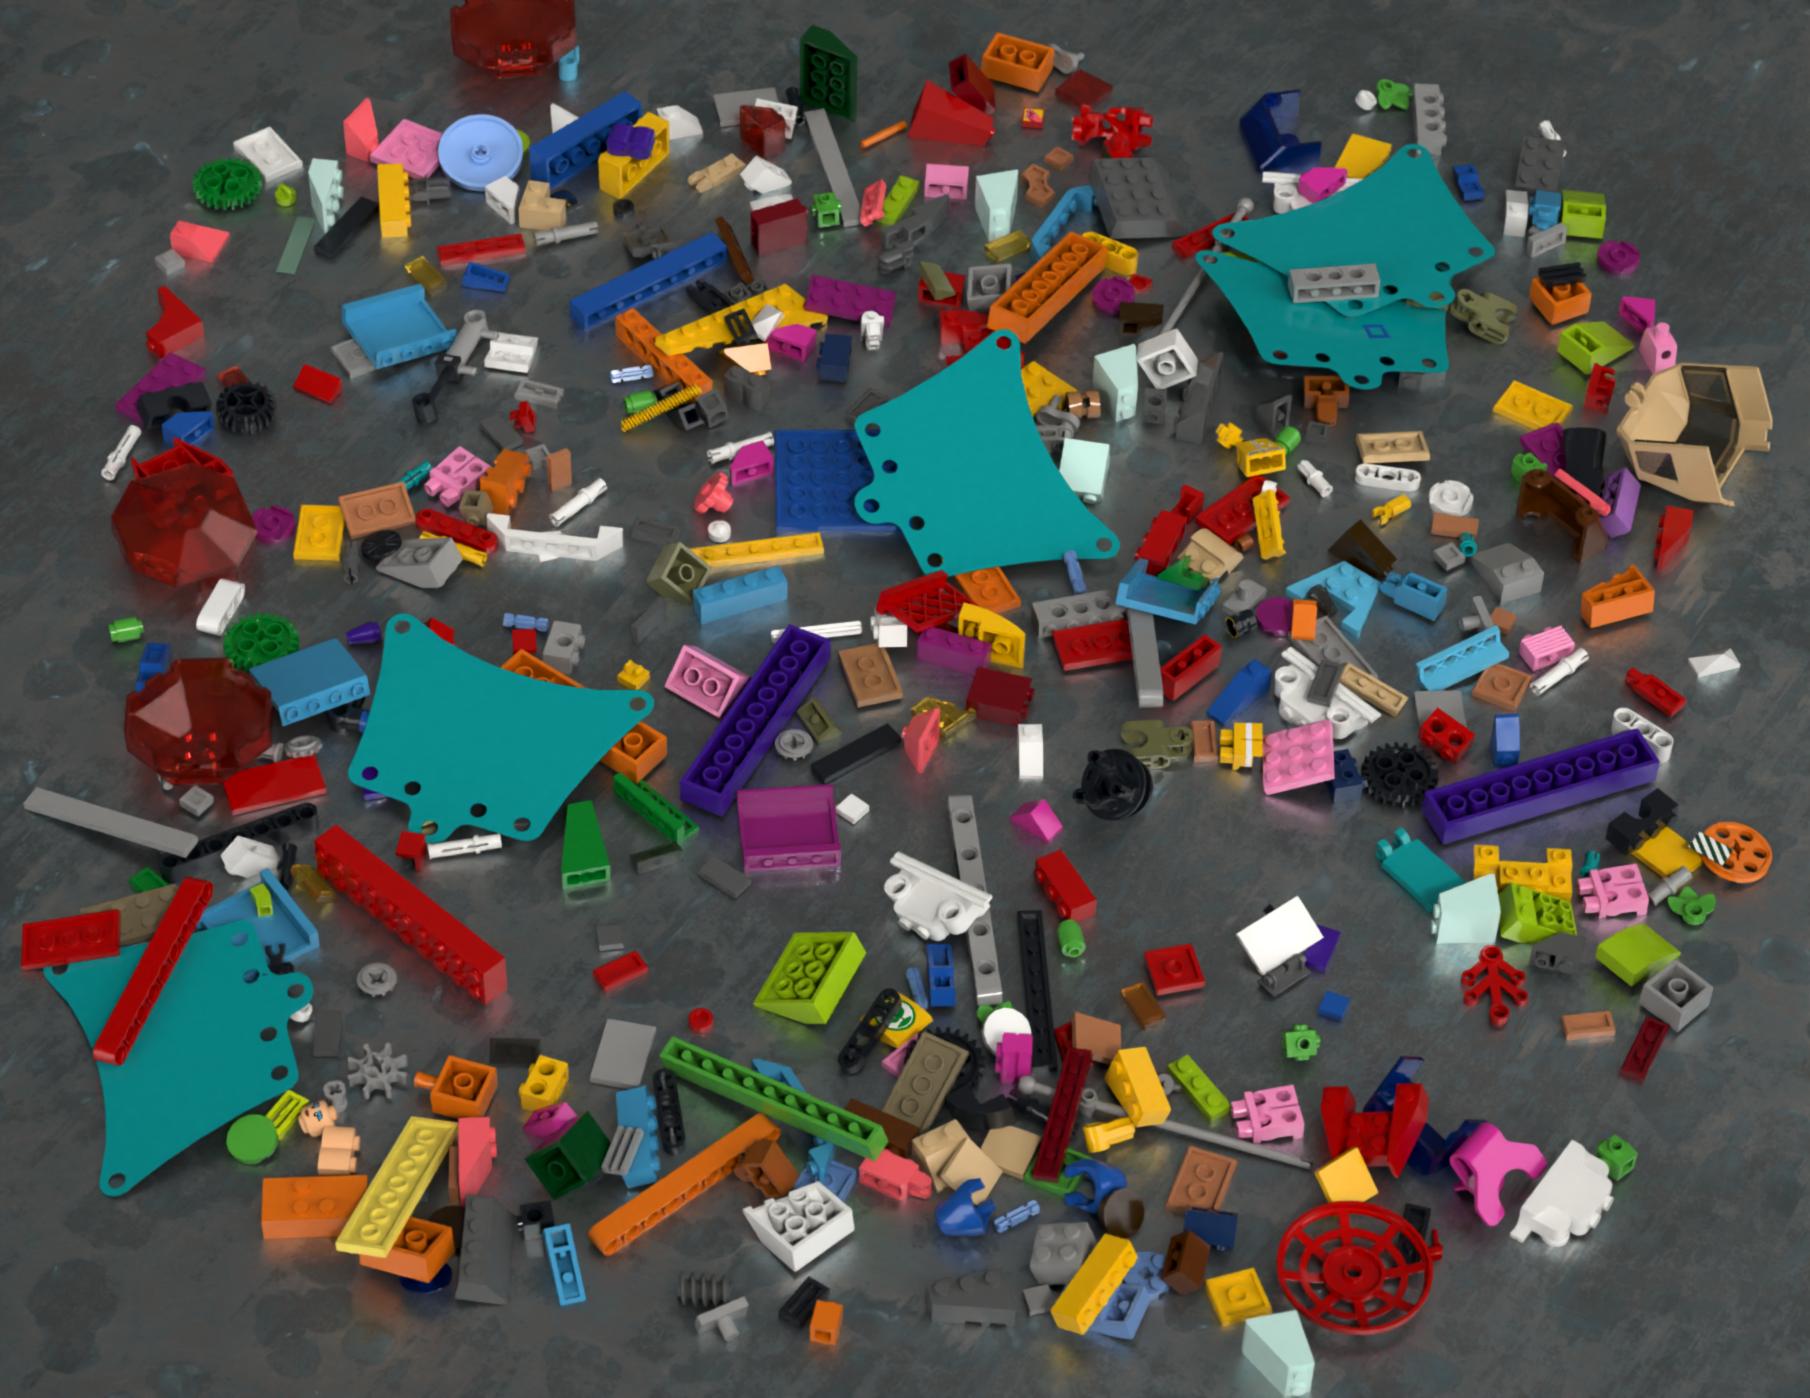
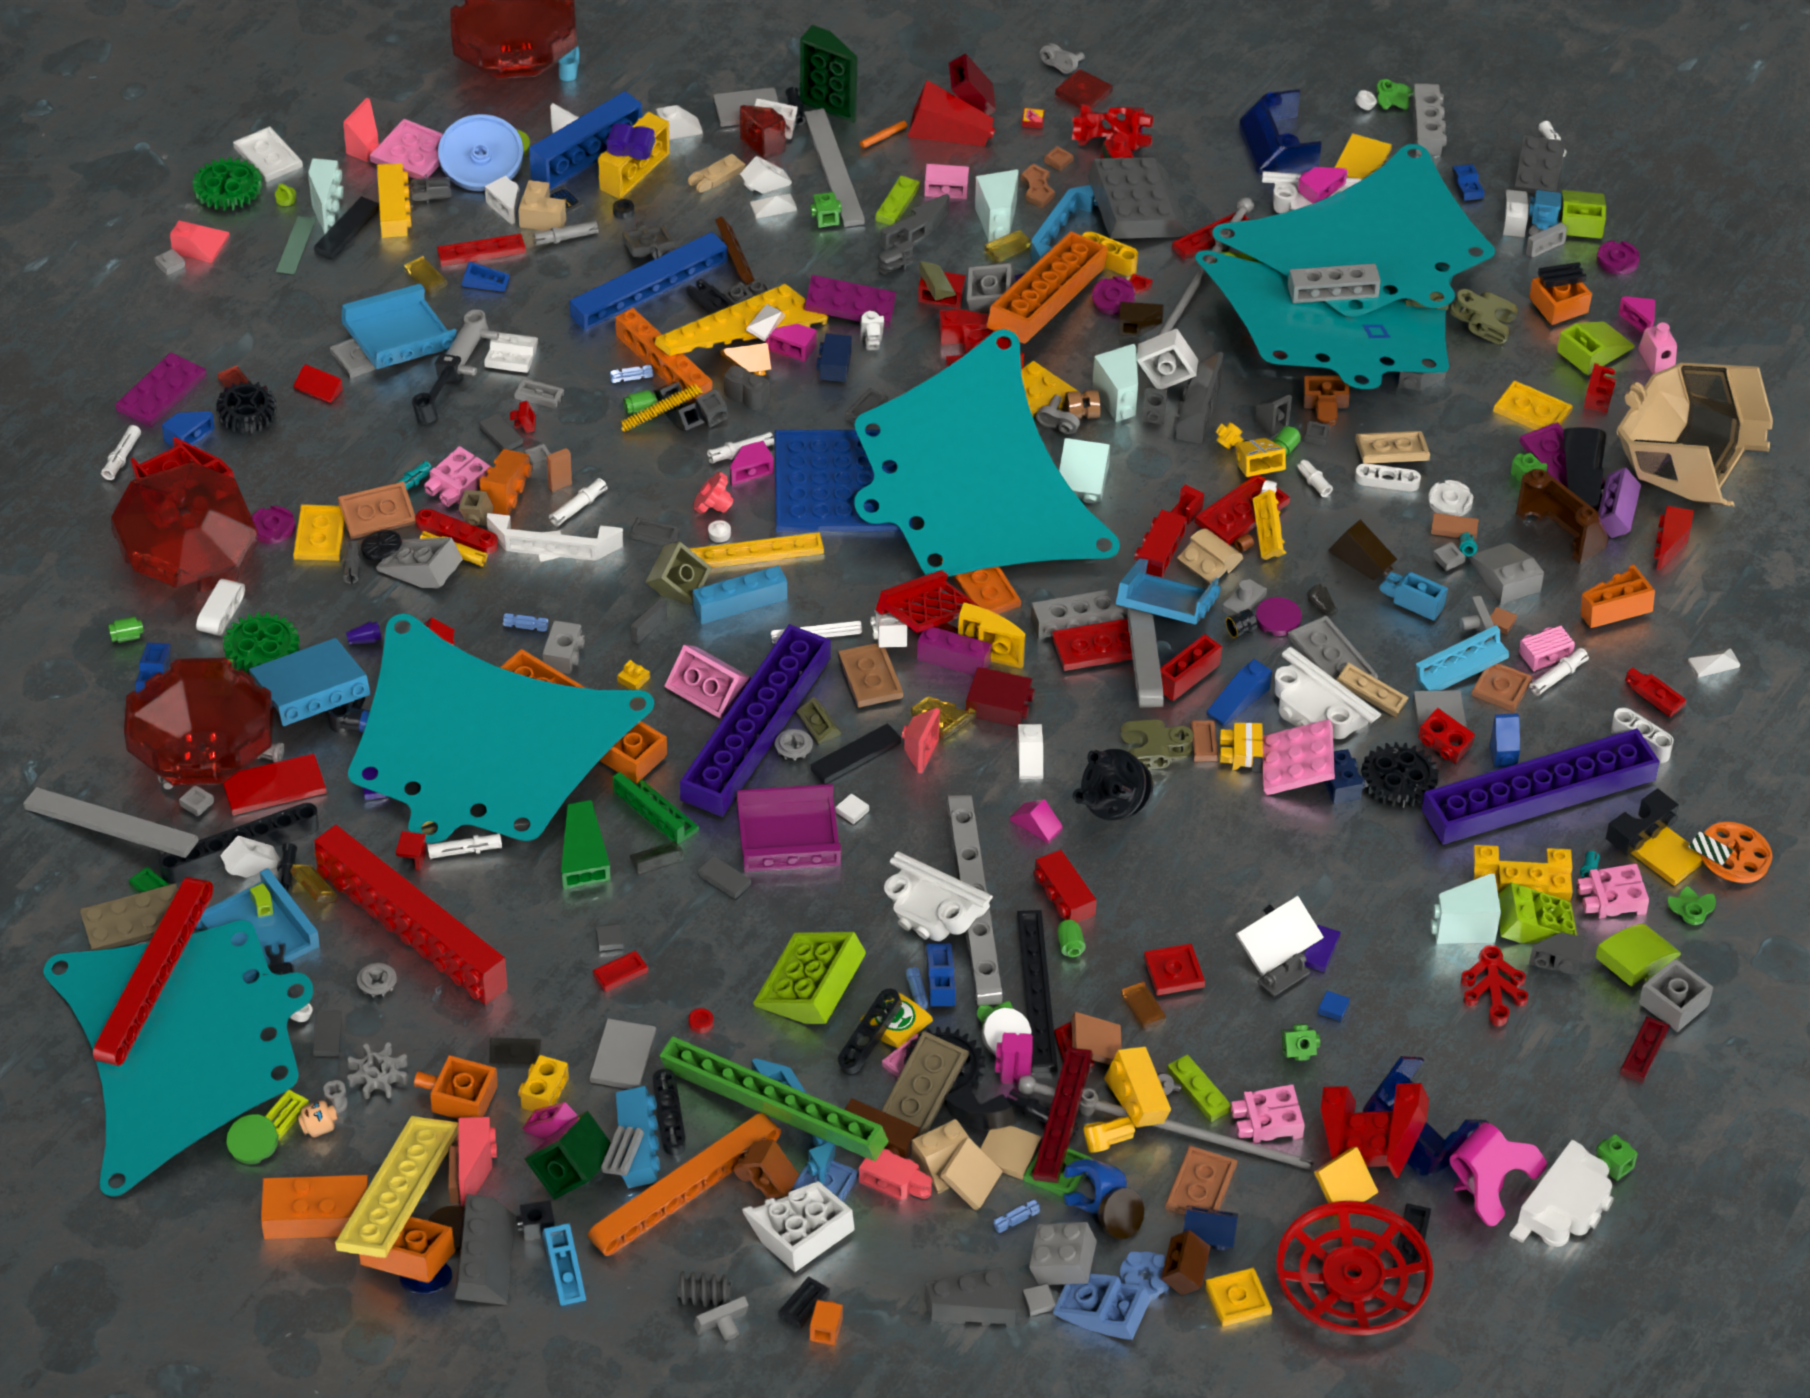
red tile [21,909,121,971] -> none
black arch [136,381,212,430] -> none
red arch [146,285,204,359] -> none
light grey gear [284,735,322,758] -> none
light nougat brick [318,1126,360,1176] -> none
red panel [512,629,537,655] -> none
black tile [724,308,758,347] -> none
dark red brick [750,198,808,257] -> none
coral plate [860,179,886,227] -> none
blue piece [935,1177,996,1236] -> none
orange brick [981,32,1054,92] -> none
light grey piece [1036,425,1074,454] -> none
yellow brick [1050,1234,1138,1335] -> none
medium blue axle [1063,550,1087,595] -> none
green slope [1157,555,1209,591] -> none
light aqua slope [1241,1310,1315,1397] -> none
medium azure wing [1285,561,1381,638] -> none
orange slope [1291,599,1317,641] -> none
dark grey tile [1307,660,1345,707] -> none
yellow bar [1372,494,1411,525] -> none
teal tile [1375,827,1467,913] -> none
red hand [1428,1229,1443,1261] -> none
coral plate [1554,468,1611,516] -> none
nougat tile [1560,1011,1616,1041] -> none
light grey pin [1647,866,1692,907] -> none

